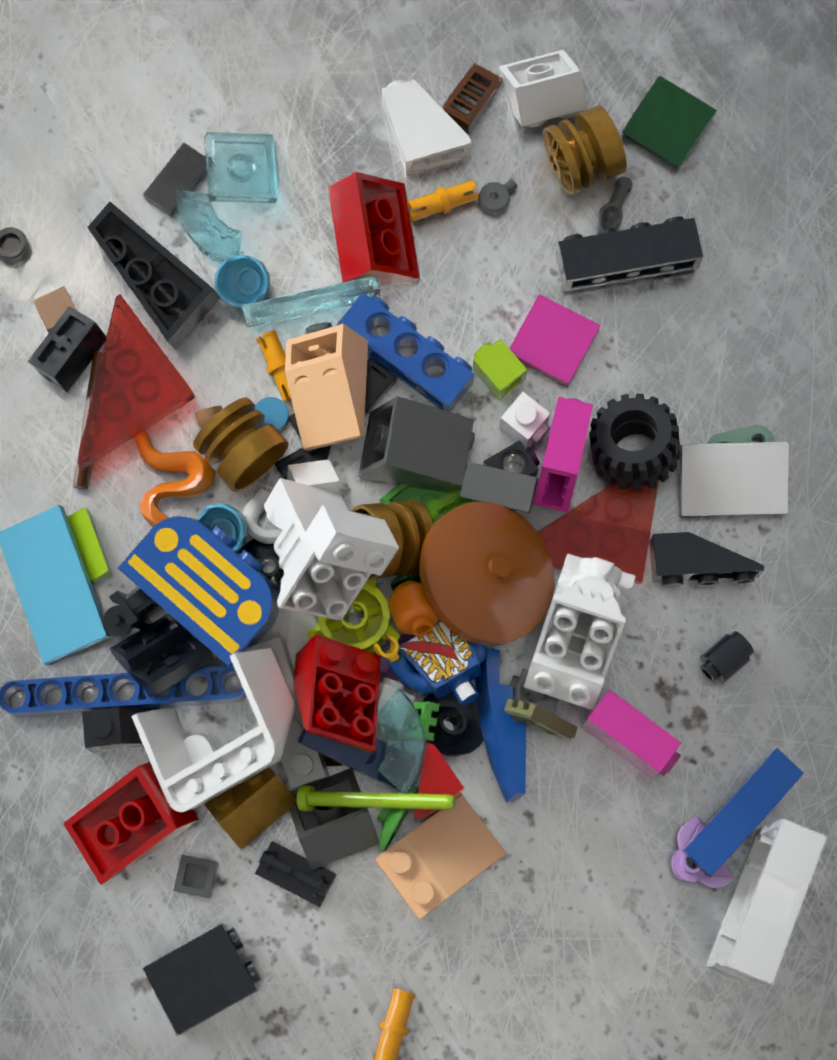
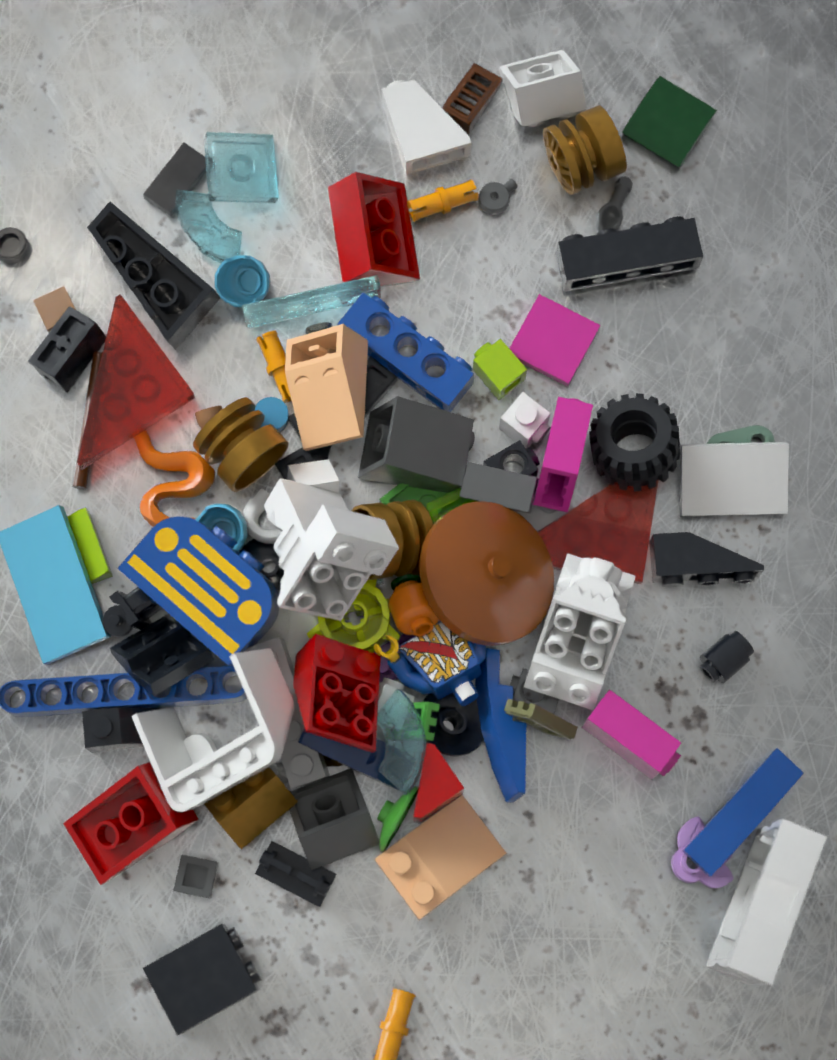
lime bar [297,785,456,812] -> none

